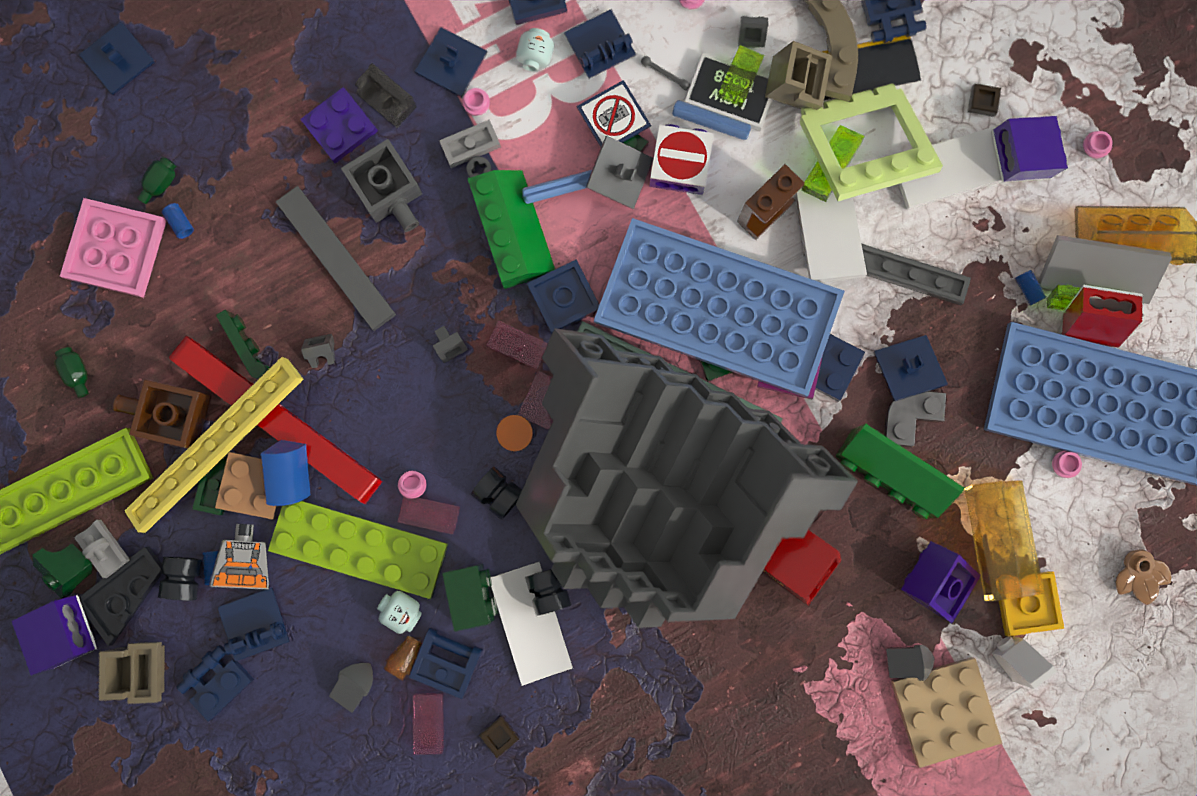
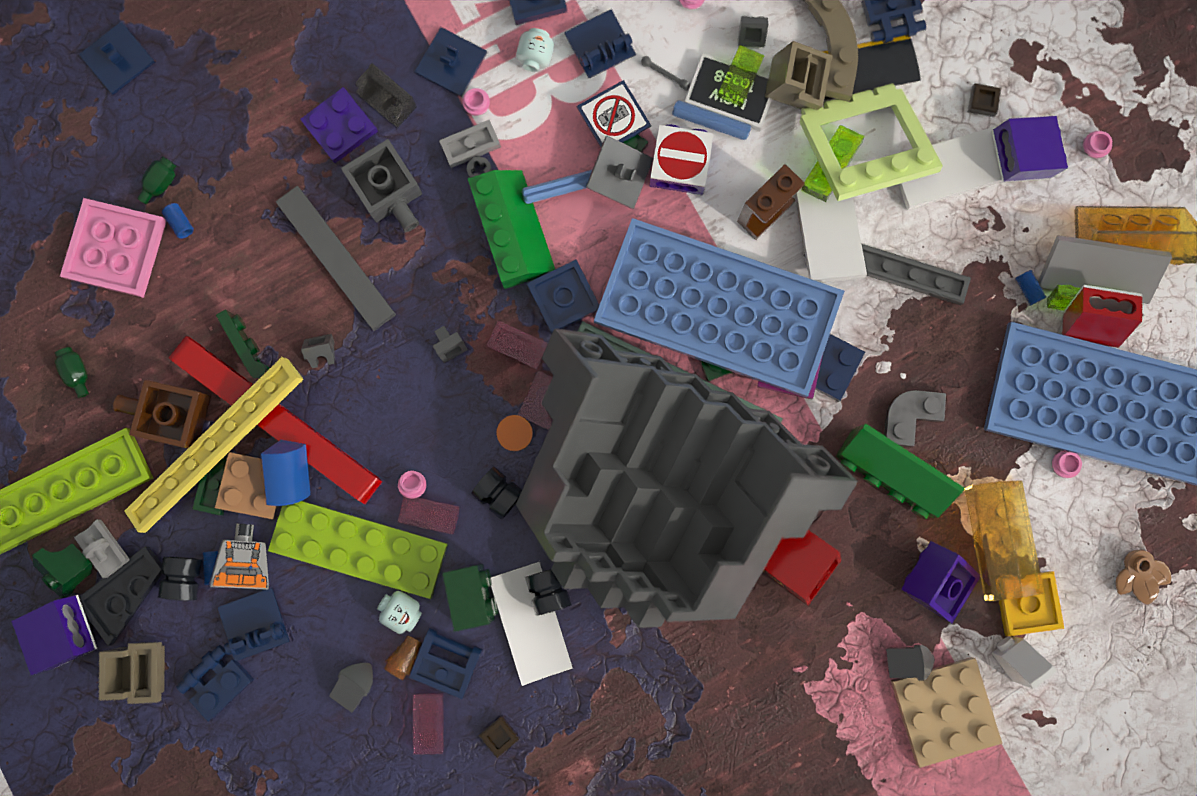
dark blue piece [873,335,948,402] -> none

